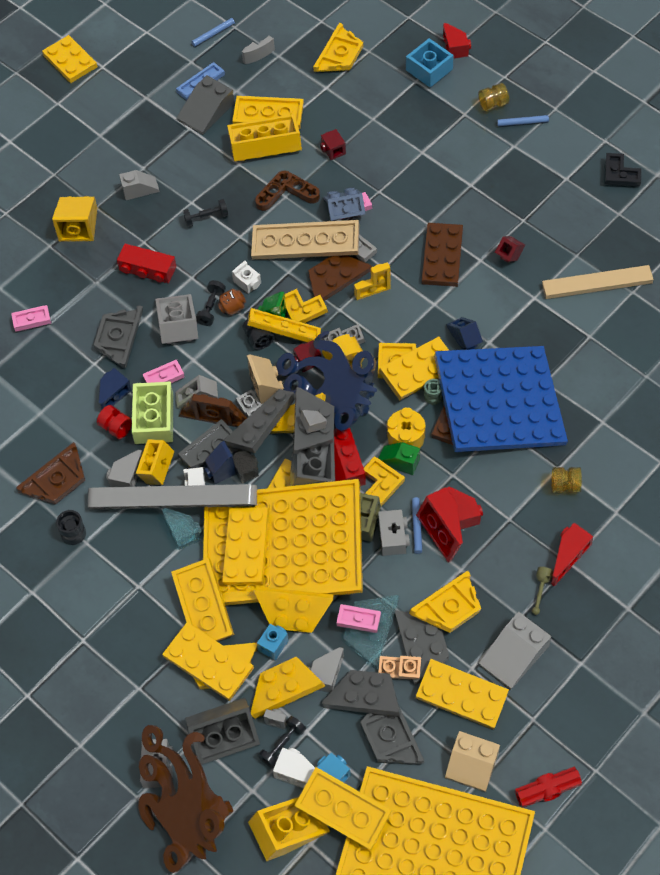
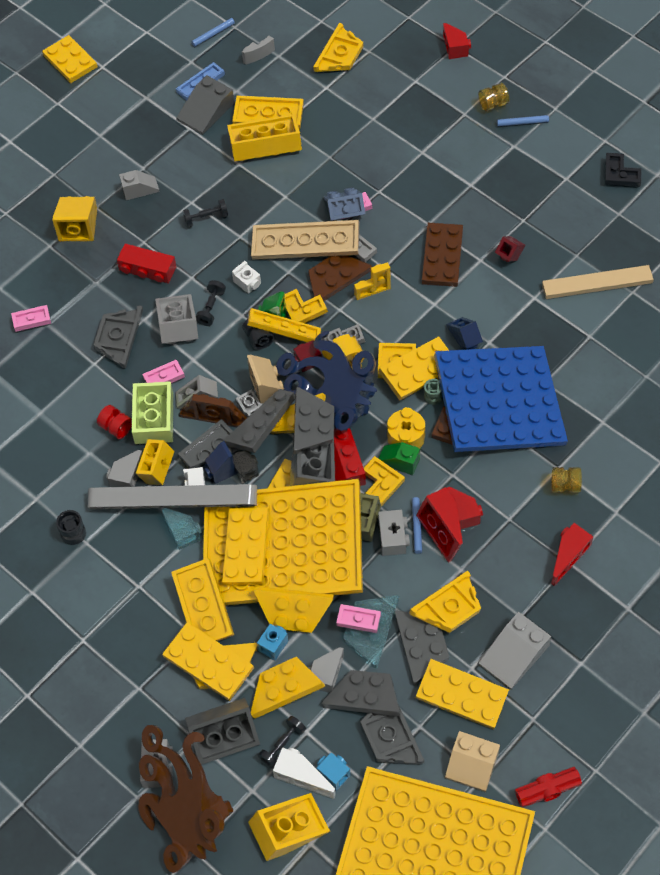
reddish brown wing [16,442,85,504] -> none
dark blue slope [99,368,132,410] -> none
dark orange head [218,289,246,316] -> none
reddish brown beam [255,171,320,211] -> none
light grey plate [264,709,287,730] -> none
yellow plate [294,767,392,850] -> none
light grey slope [300,410,327,433] -> none
dark red brick [320,129,346,160] -> none
light nougat slope [378,656,421,679] -> none
dark azure brick [406,38,454,87] -> none
olive hinge [532,567,553,615] -> none

